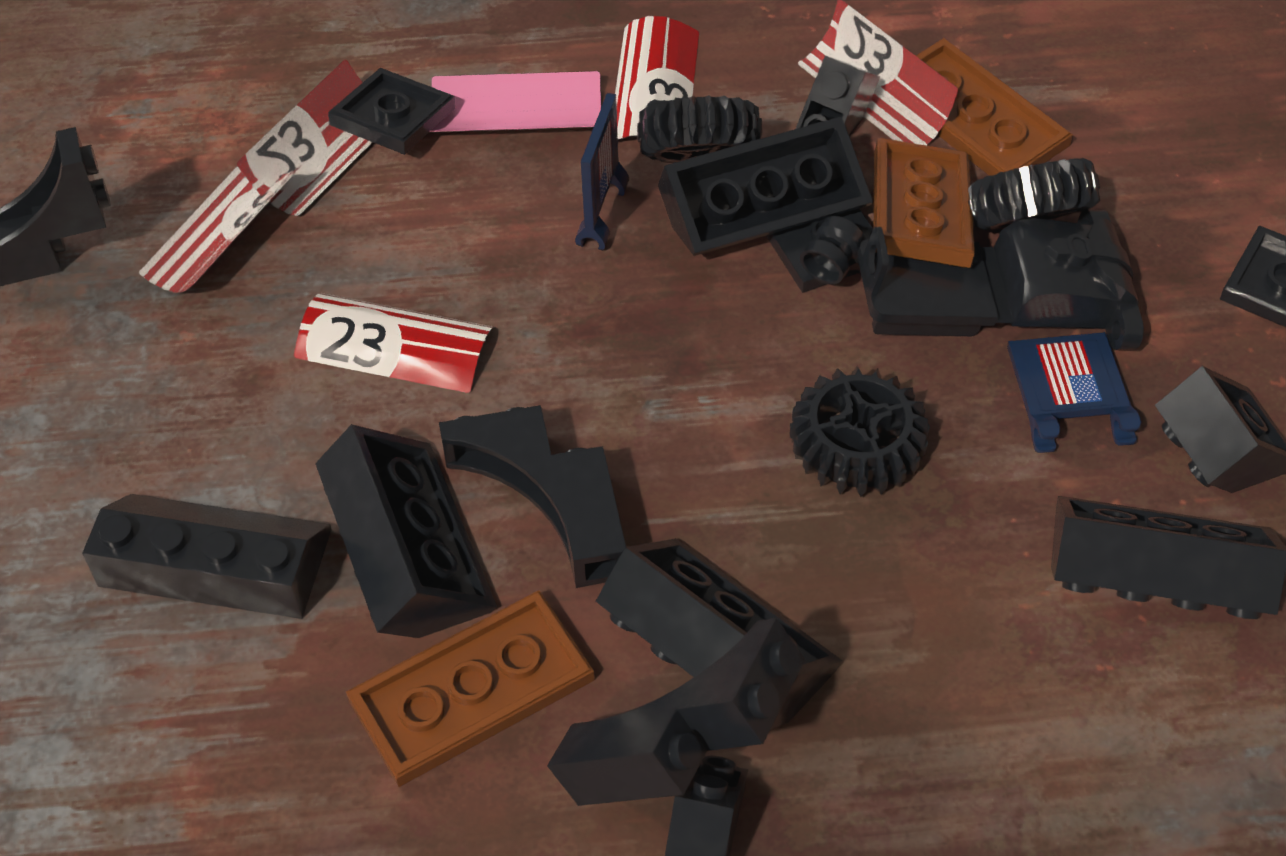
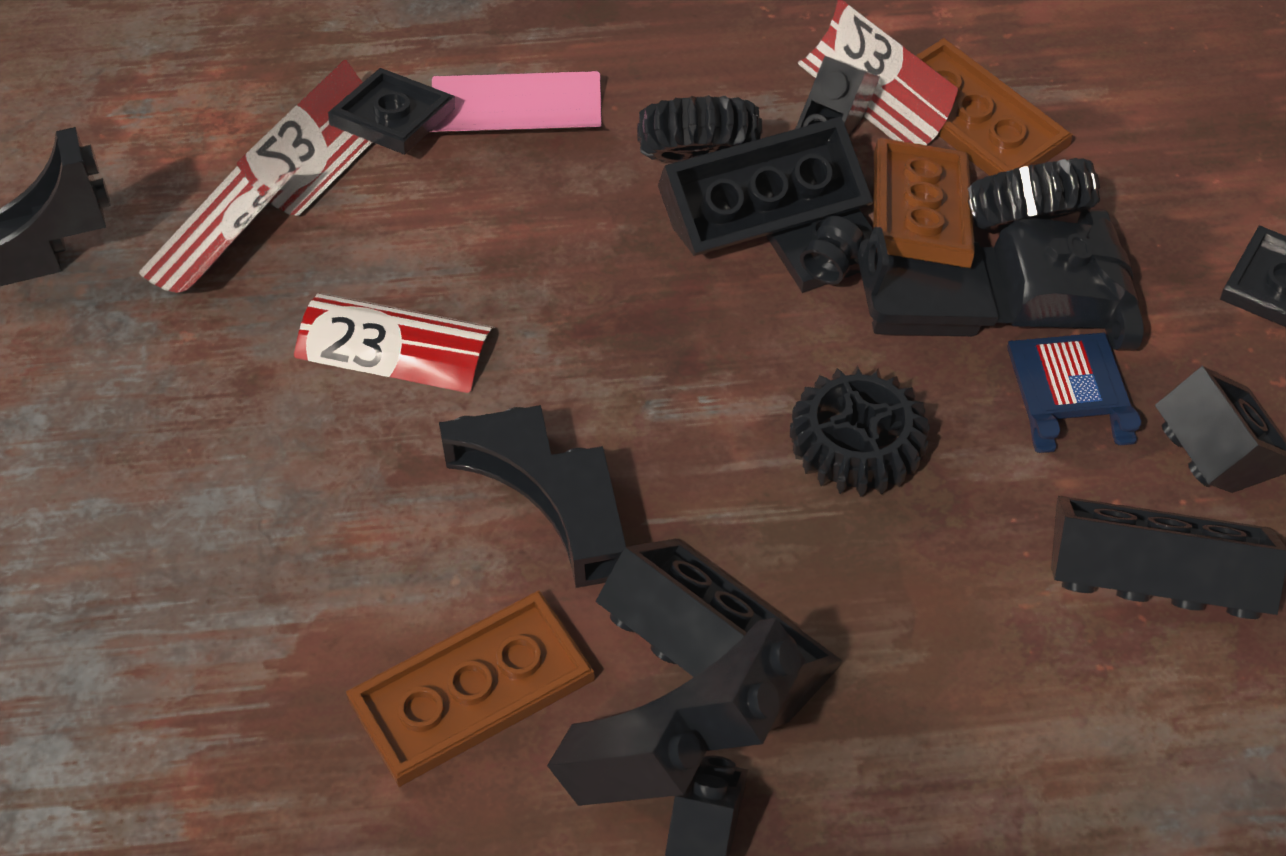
black slope [82,494,332,619] -> none
black slope [315,424,497,638] -> none
dark blue flag [575,93,629,251] -> none
sticker [615,16,699,139] -> none

